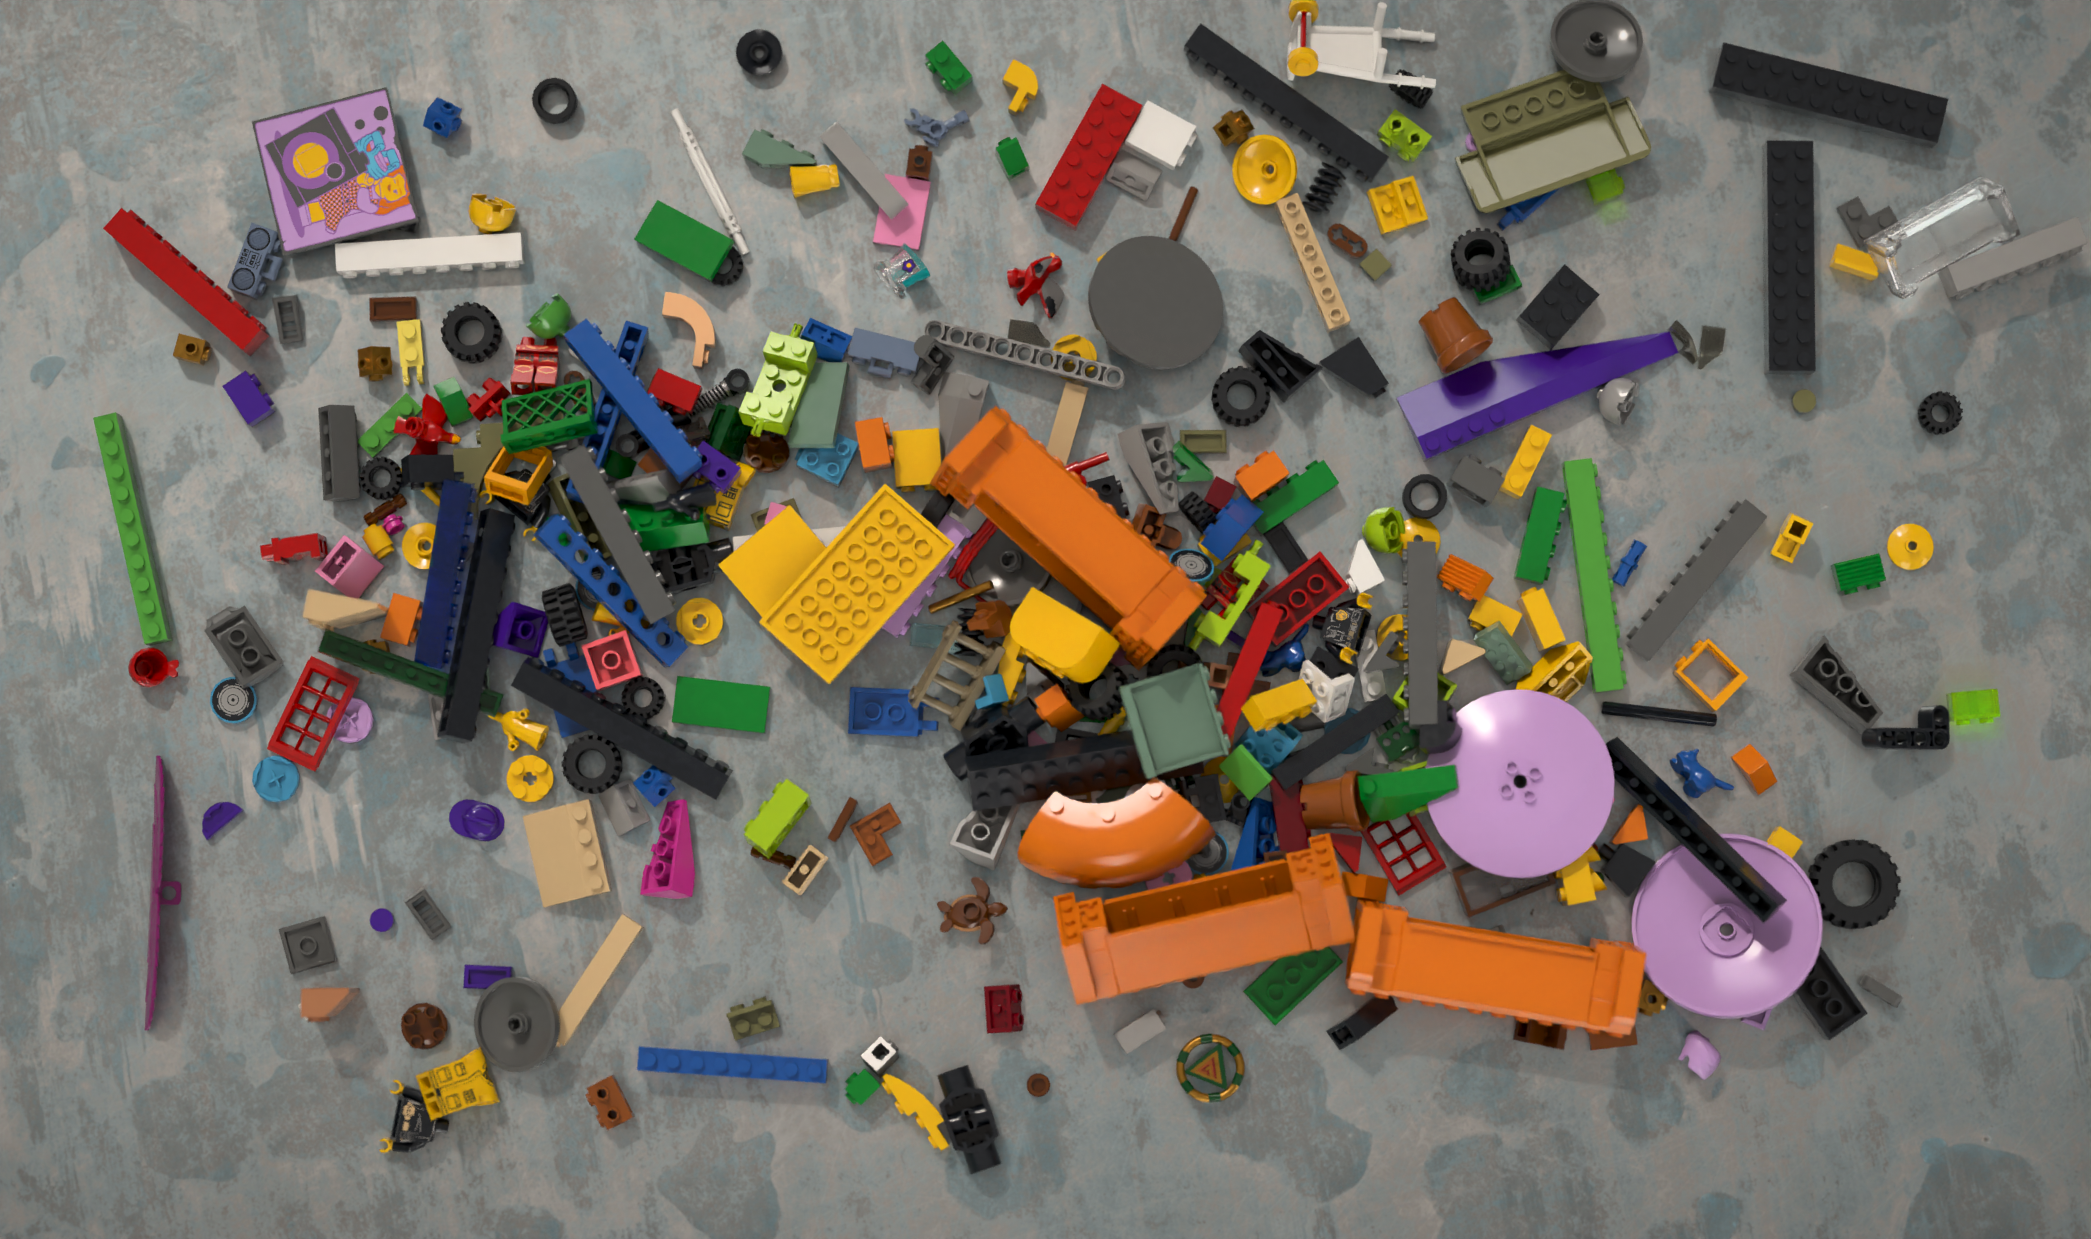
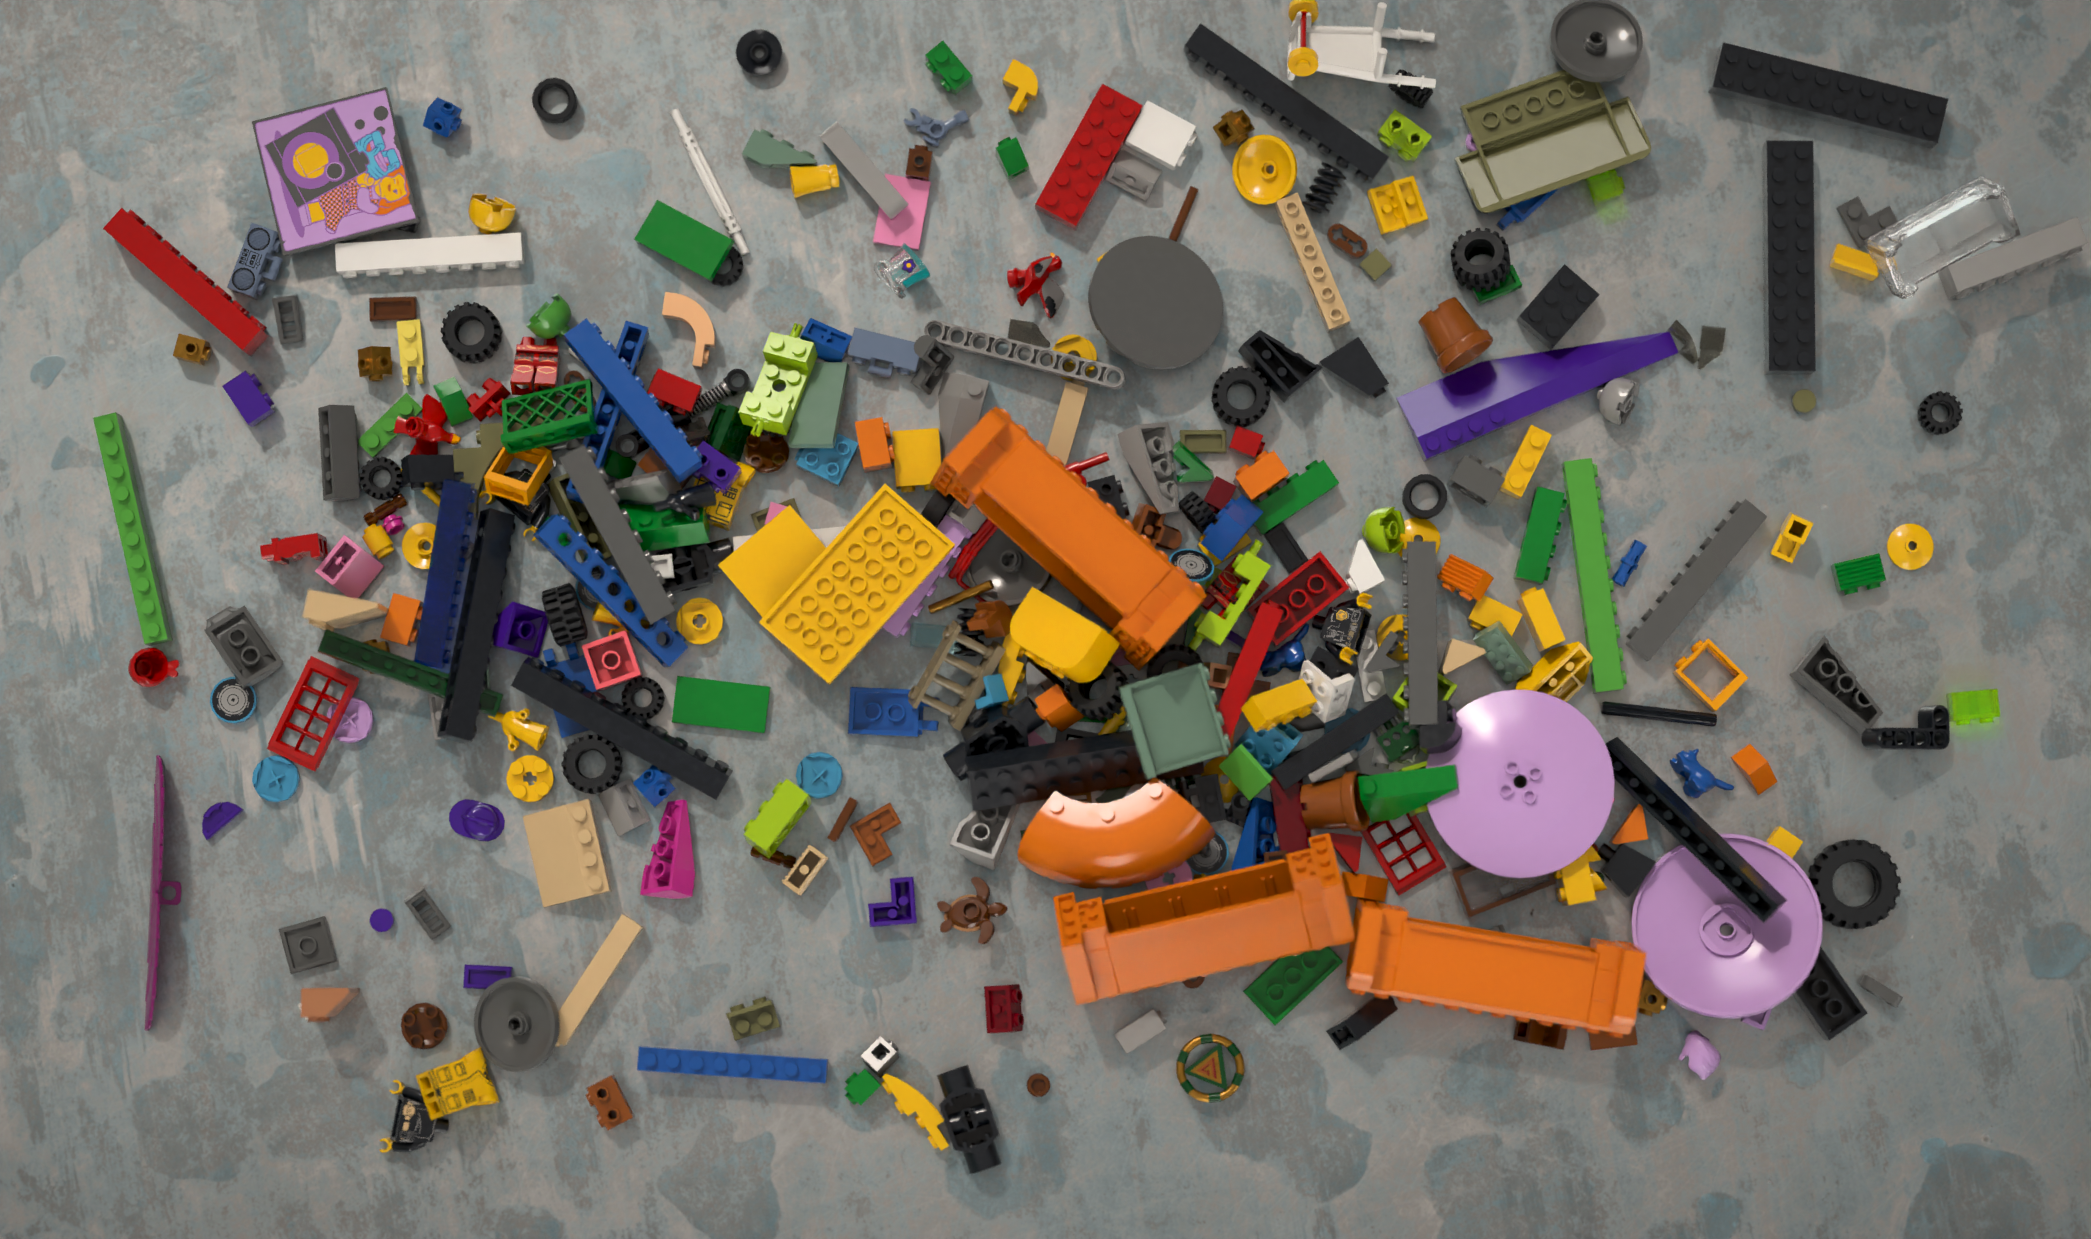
none -> white tile [650,554,674,579]
none -> dark azure tile [796,752,843,799]
none -> dark purple brick [868,877,917,927]
none -> red brick [1228,426,1265,459]
none -> light grey tile [1308,749,1359,782]

